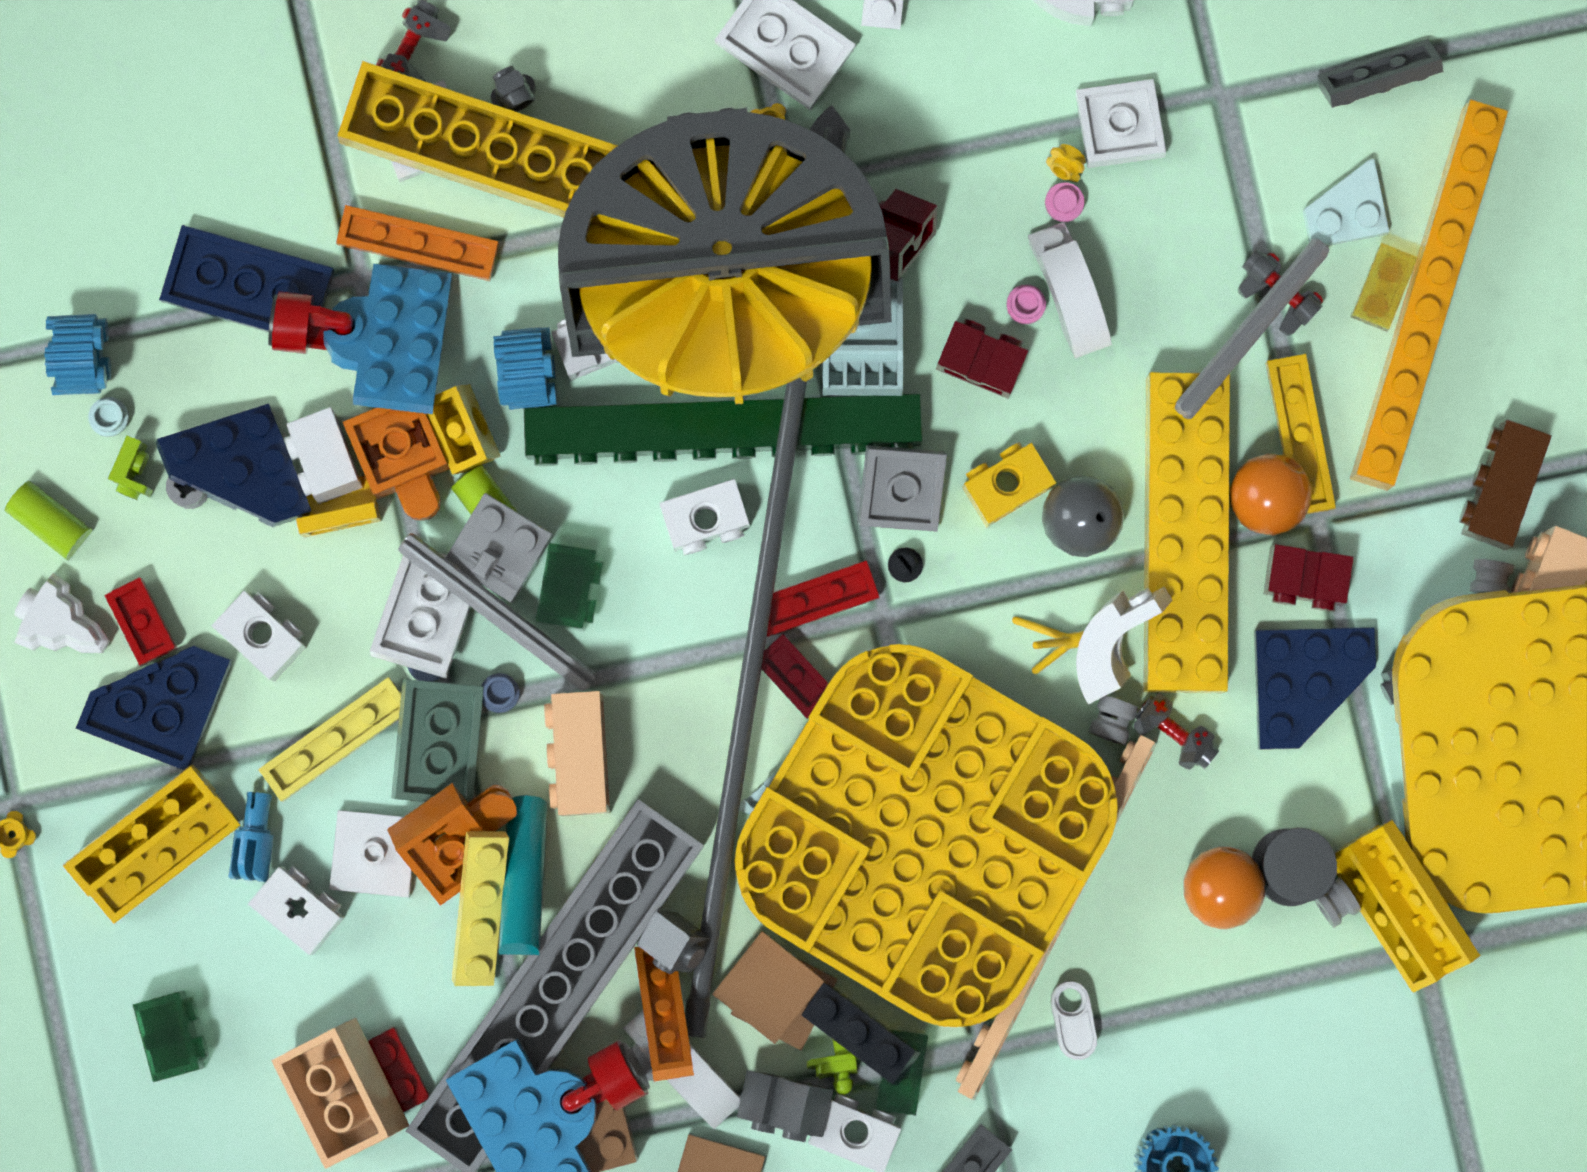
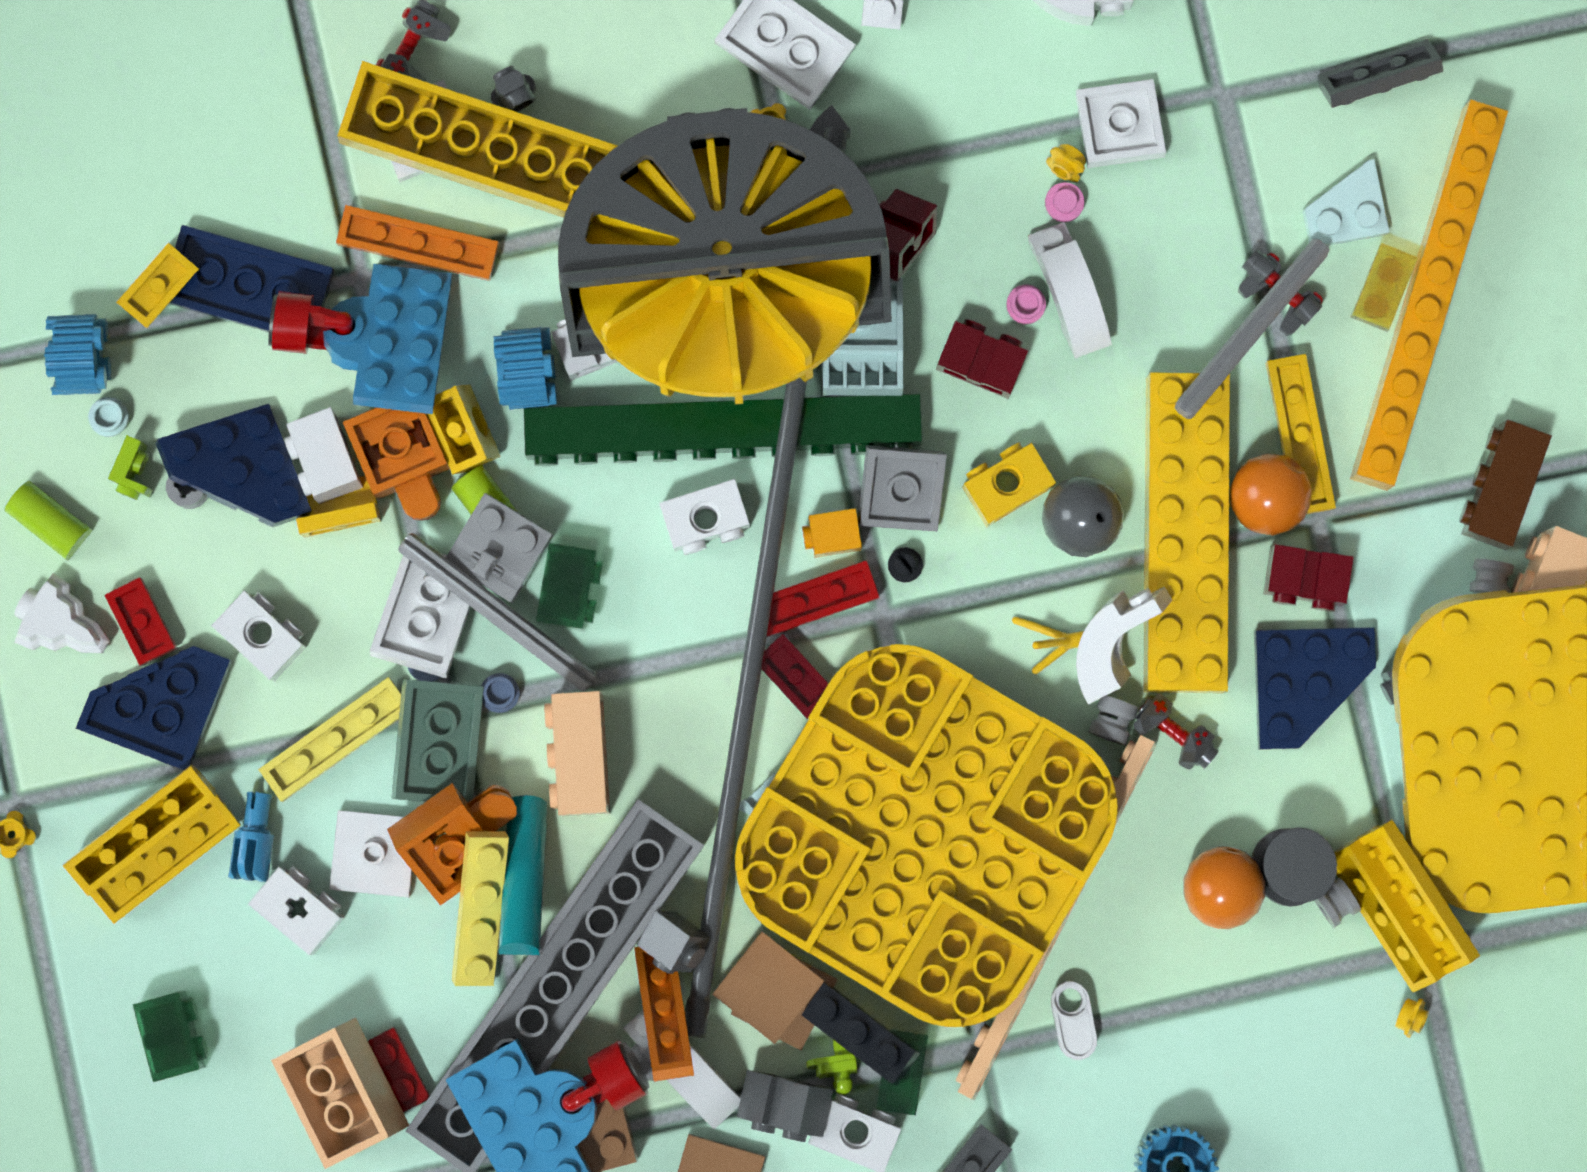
none -> yellow panel [116,243,199,328]
none -> light orange brick [802,508,862,558]
none -> yellow plate [1395,998,1429,1038]

